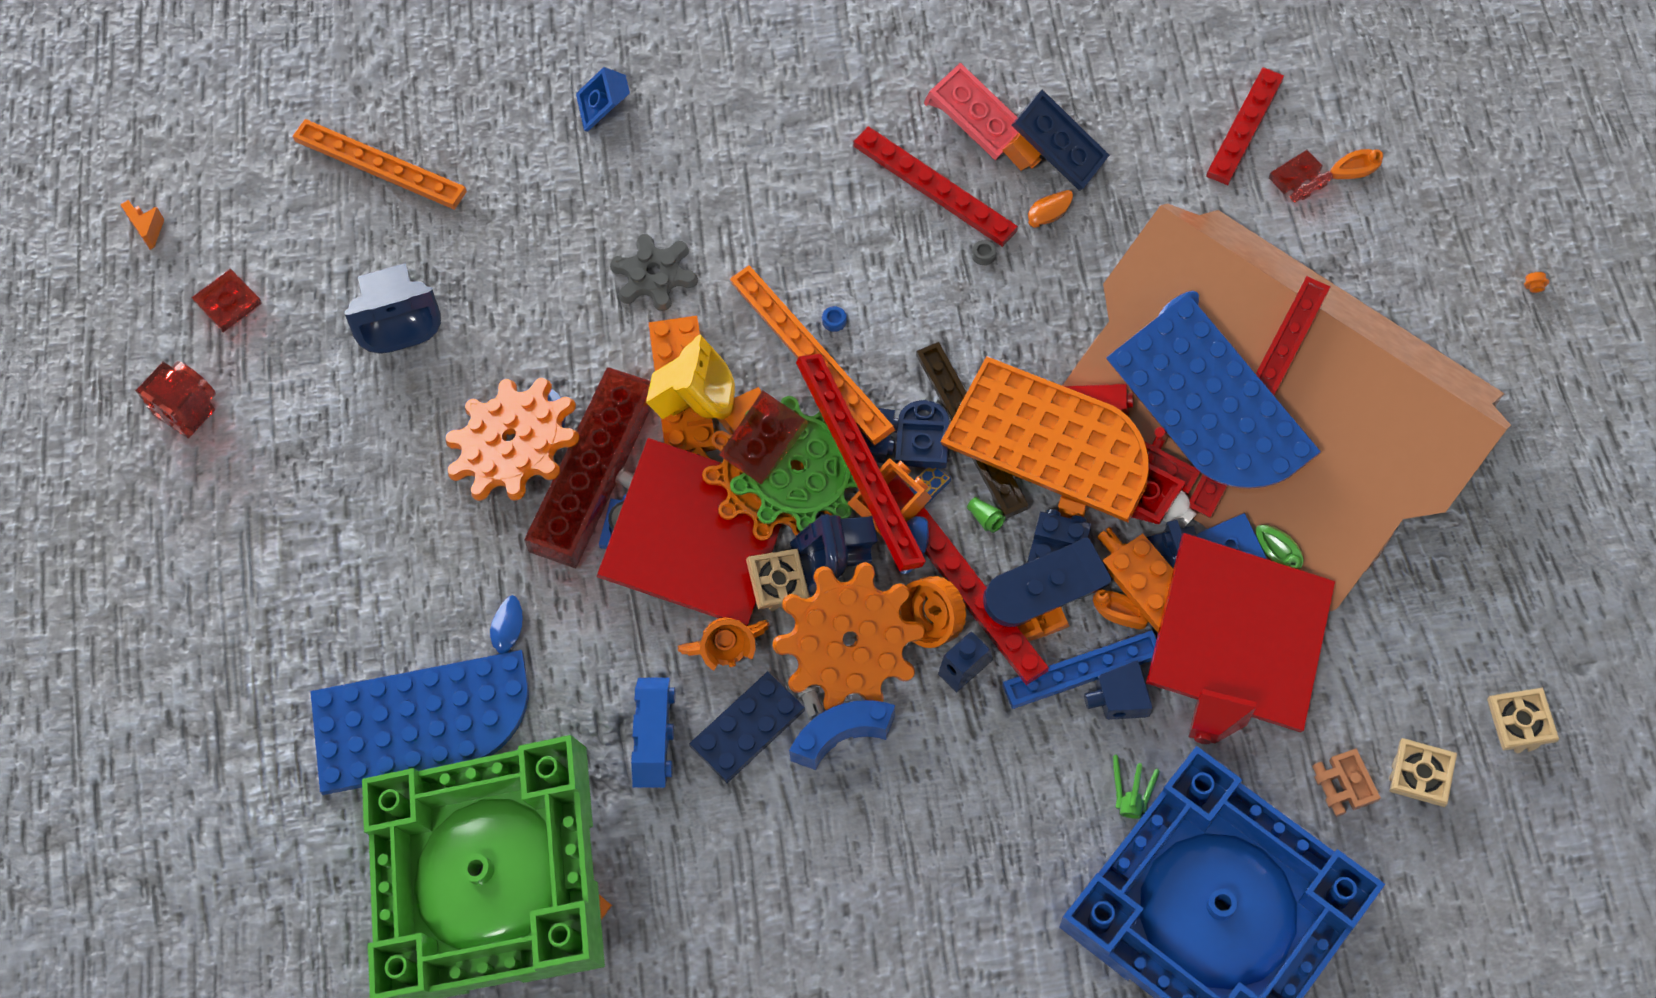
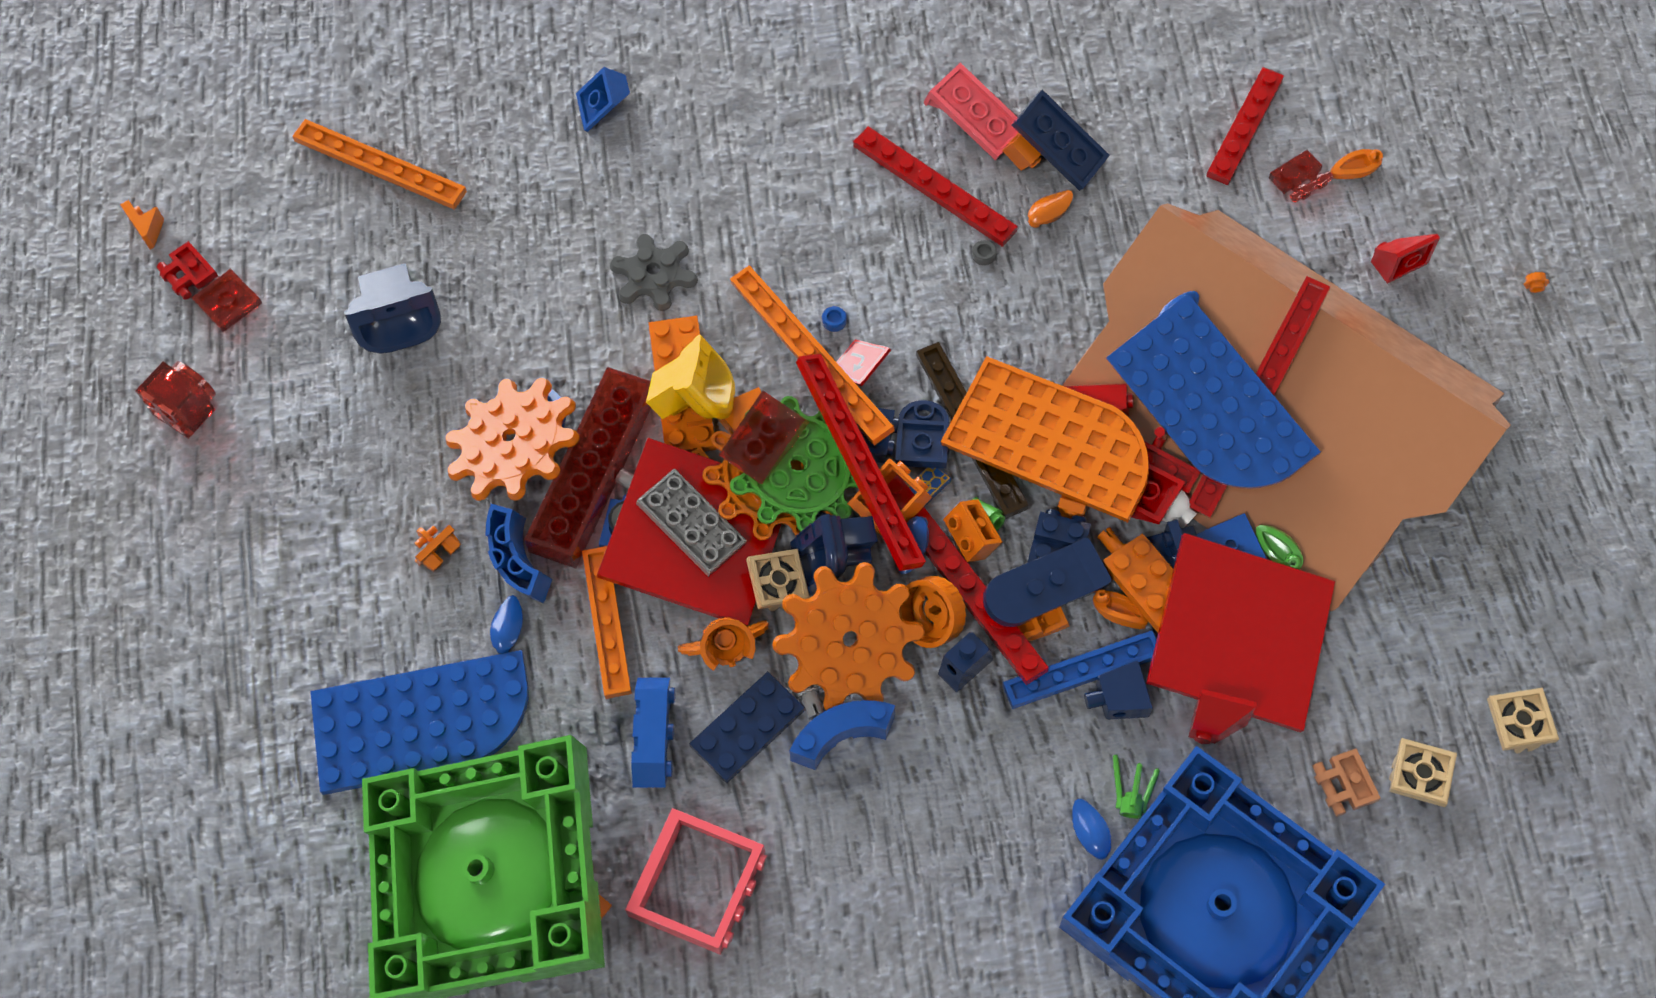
none -> red plate [156,241,218,300]
none -> orange hips [414,525,461,572]
none -> blue brick [485,504,553,604]
none -> orange plate [582,546,632,699]
none -> coral window [625,808,767,955]
none -> light grey tile [636,468,747,577]
none -> piece [837,339,891,387]
none -> orange brick [943,499,1003,562]
none -> blue arm [1072,799,1111,860]
none -> red slope [1371,234,1440,284]

